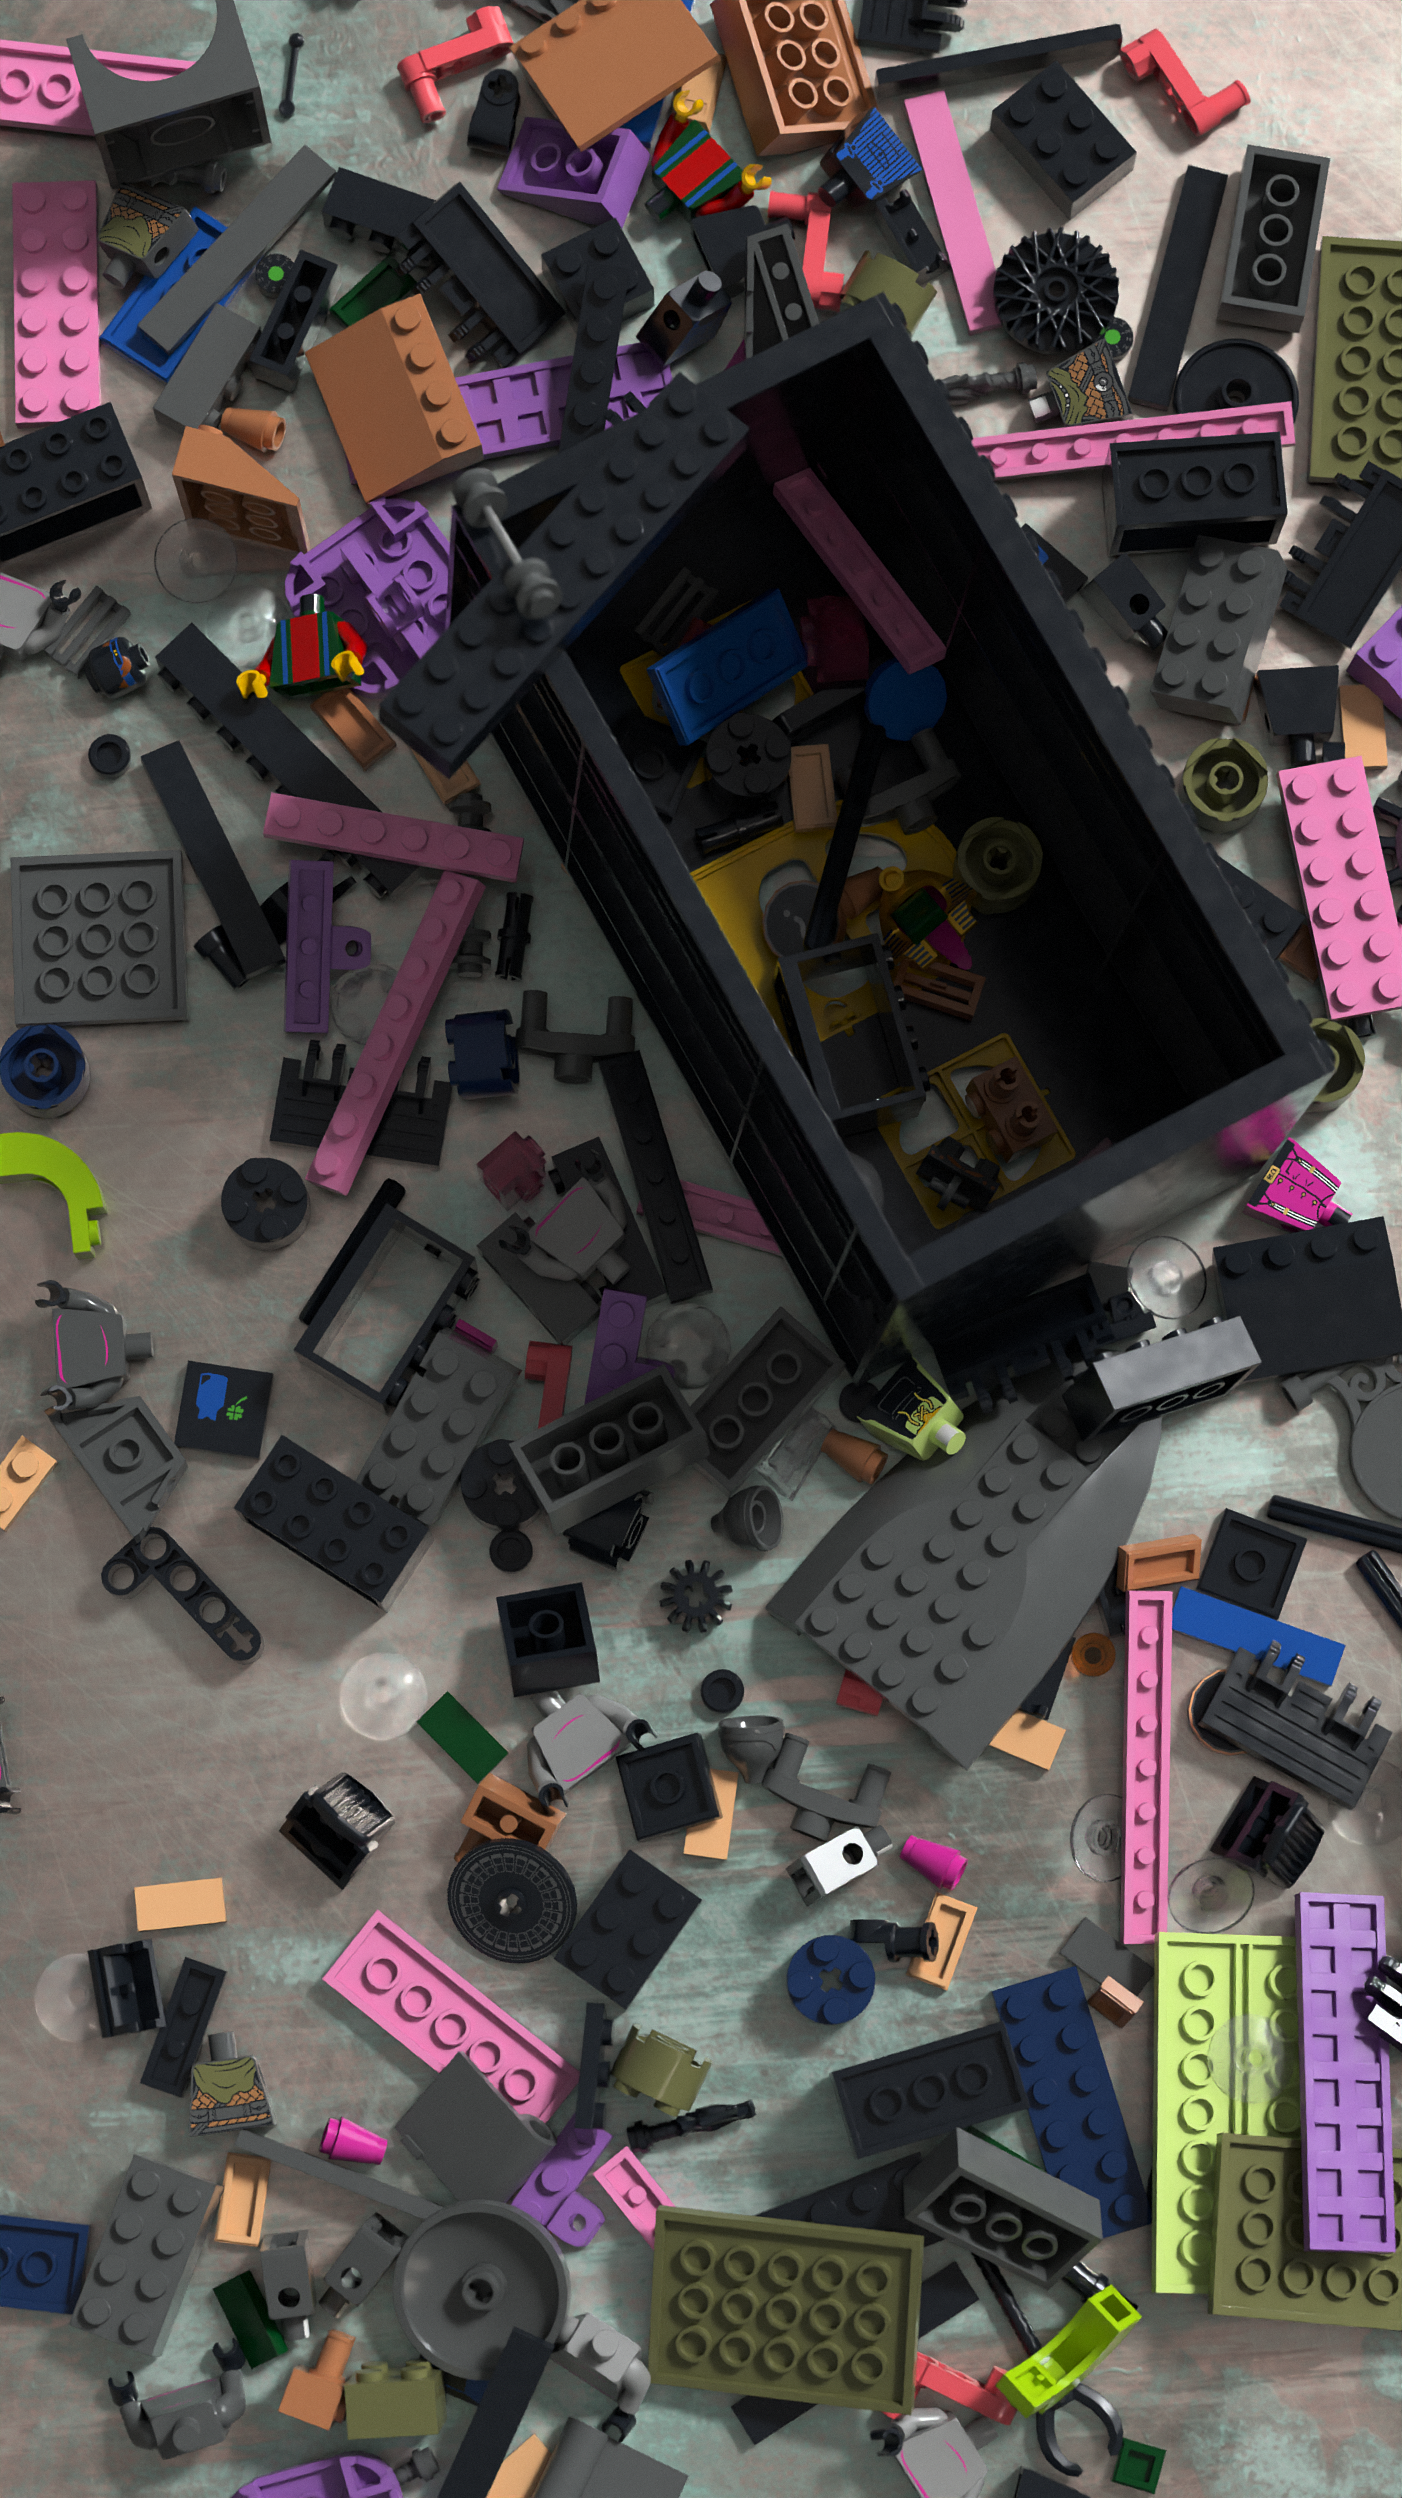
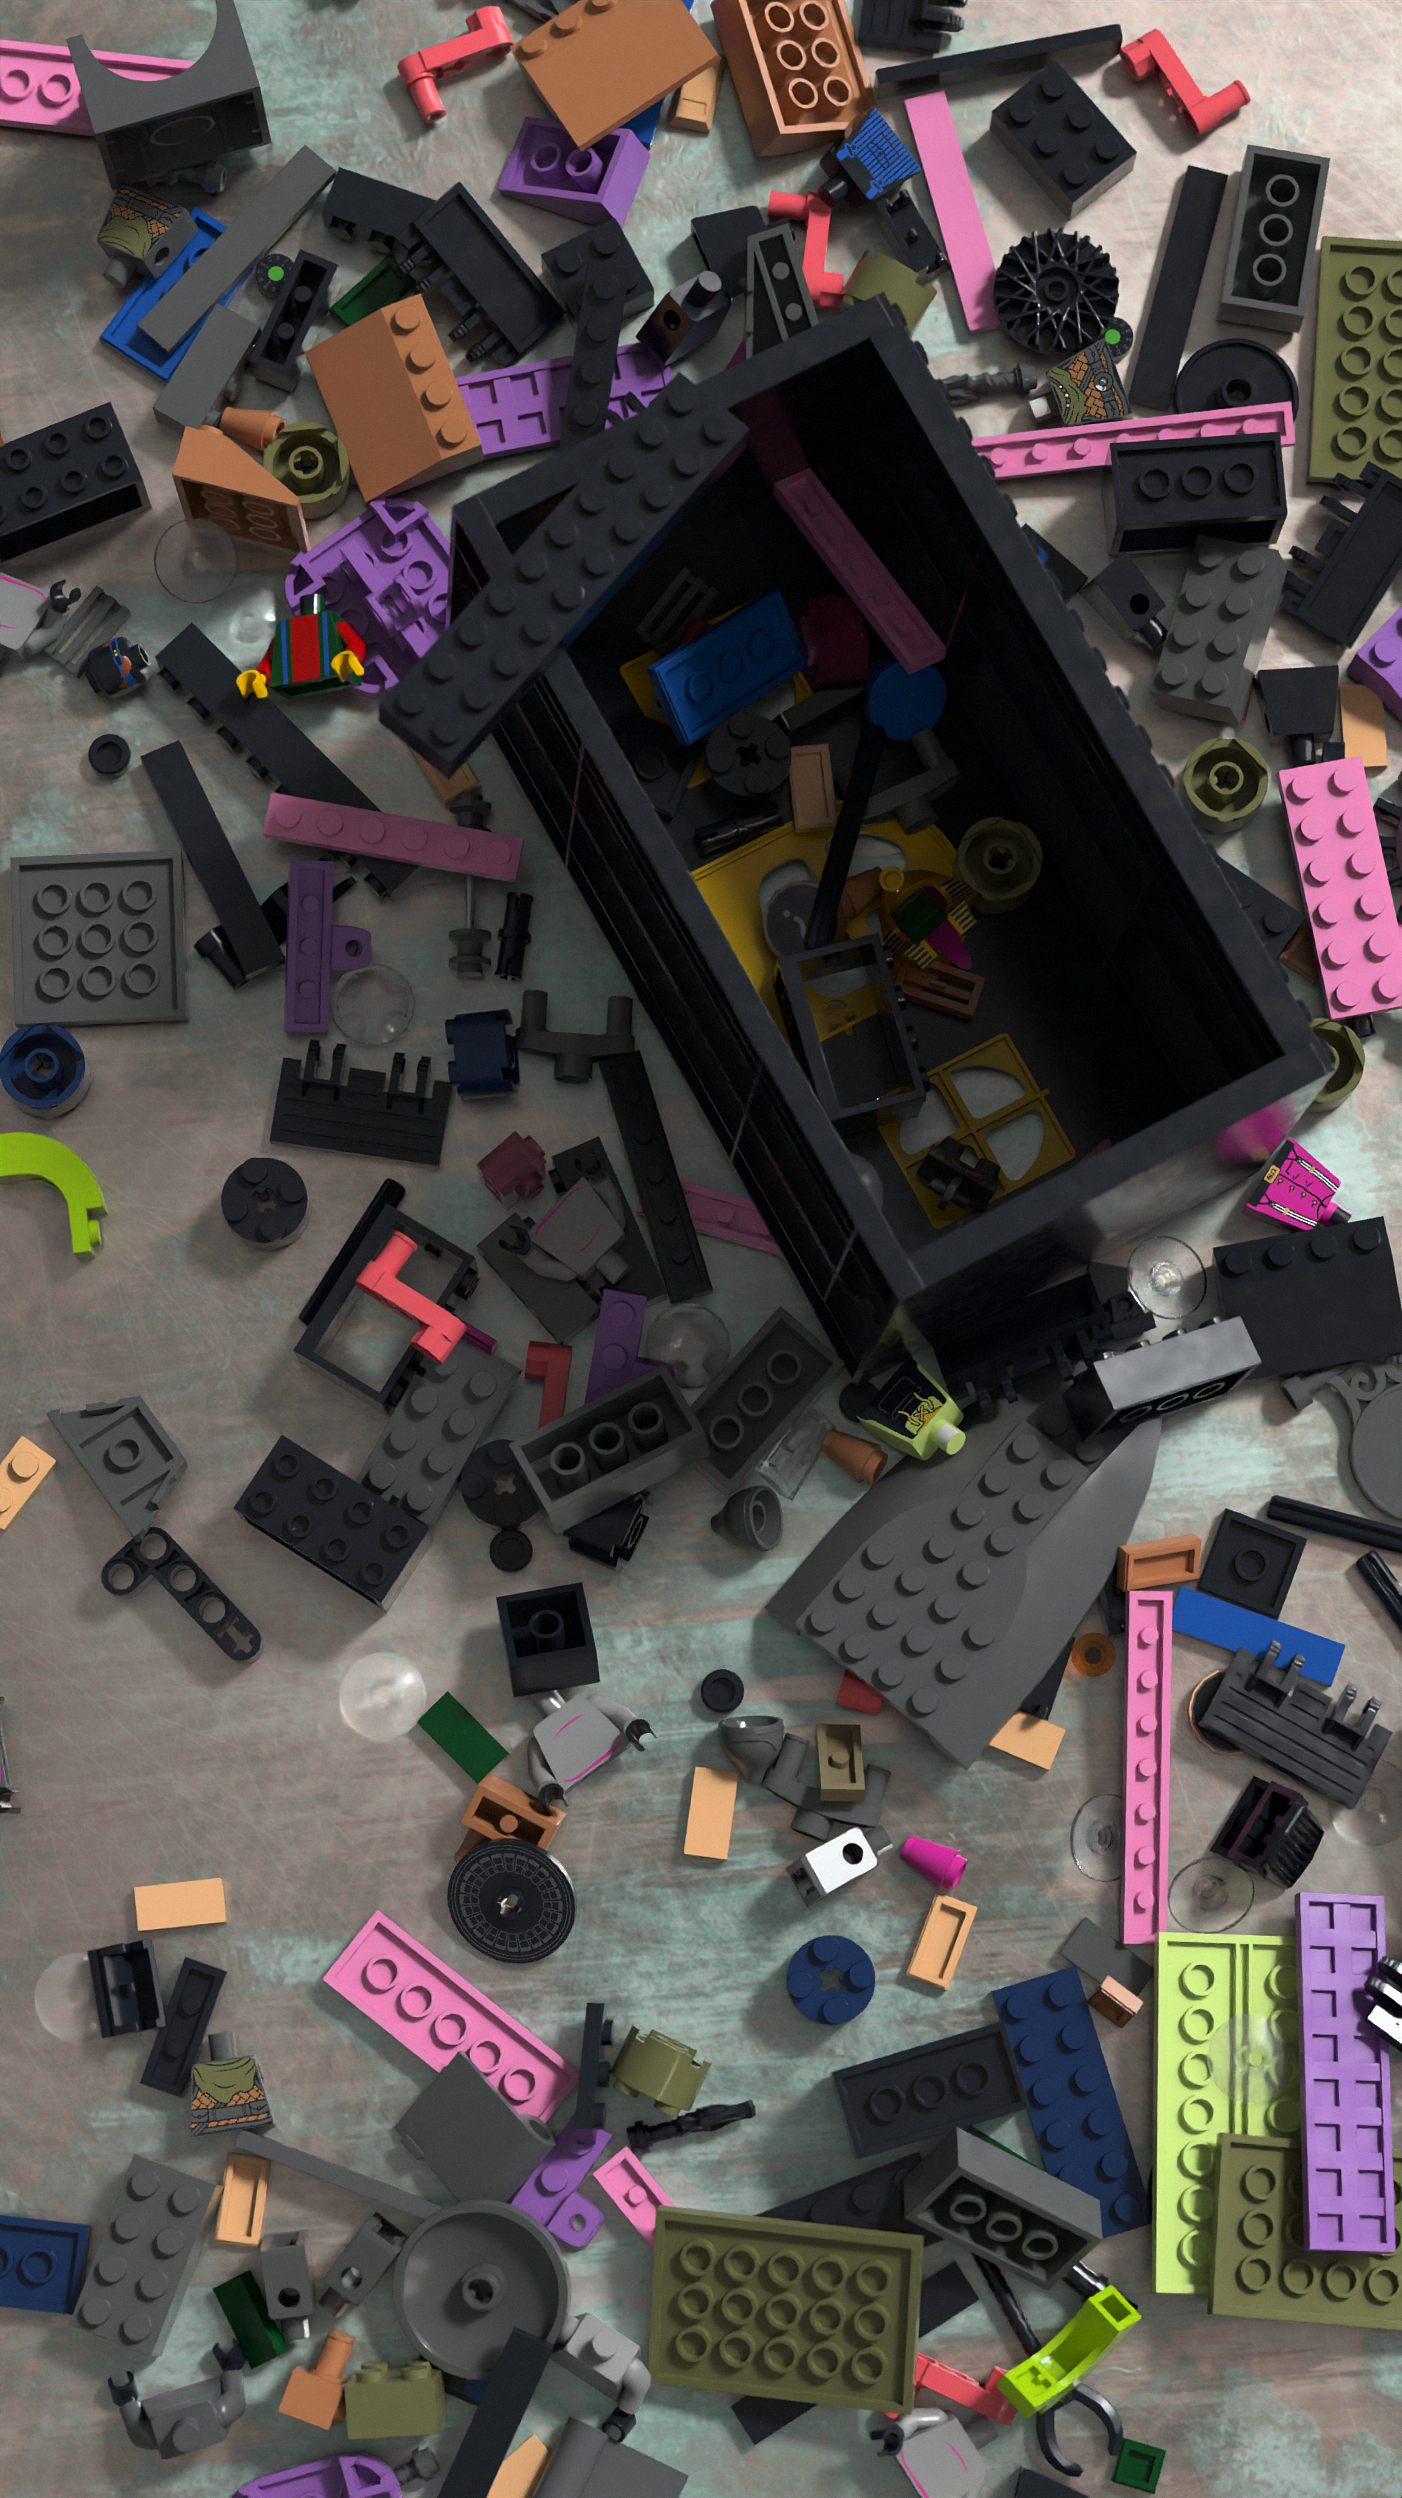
bright pink plate [12,180,101,428] -> none
dark grey torso [35,1280,154,1416] -> none
black tile [174,1360,274,1460] -> none
black hinge [279,33,305,118] -> none
black piece [279,1772,395,1890] -> none
bright pink plate [305,870,486,1196] -> none
nougat tile [310,688,397,772] -> none
dark pink cone [319,2116,388,2165] -> none
dark grey axle [452,468,562,619] -> none
black piece [467,69,521,156] -> none
black brick [553,1849,702,2011] -> none
black tile [616,1732,723,1842] -> none
torso [644,90,772,224] -> none
black gear [660,1560,733,1634] -> none
black connector [850,1920,939,1962] -> none
nougat brick [965,1056,1058,1164] -> none
none -> olive brick [263,422,351,518]
none -> coral beam [354,1231,467,1365]
none -> dark tan plate [815,1724,865,1801]

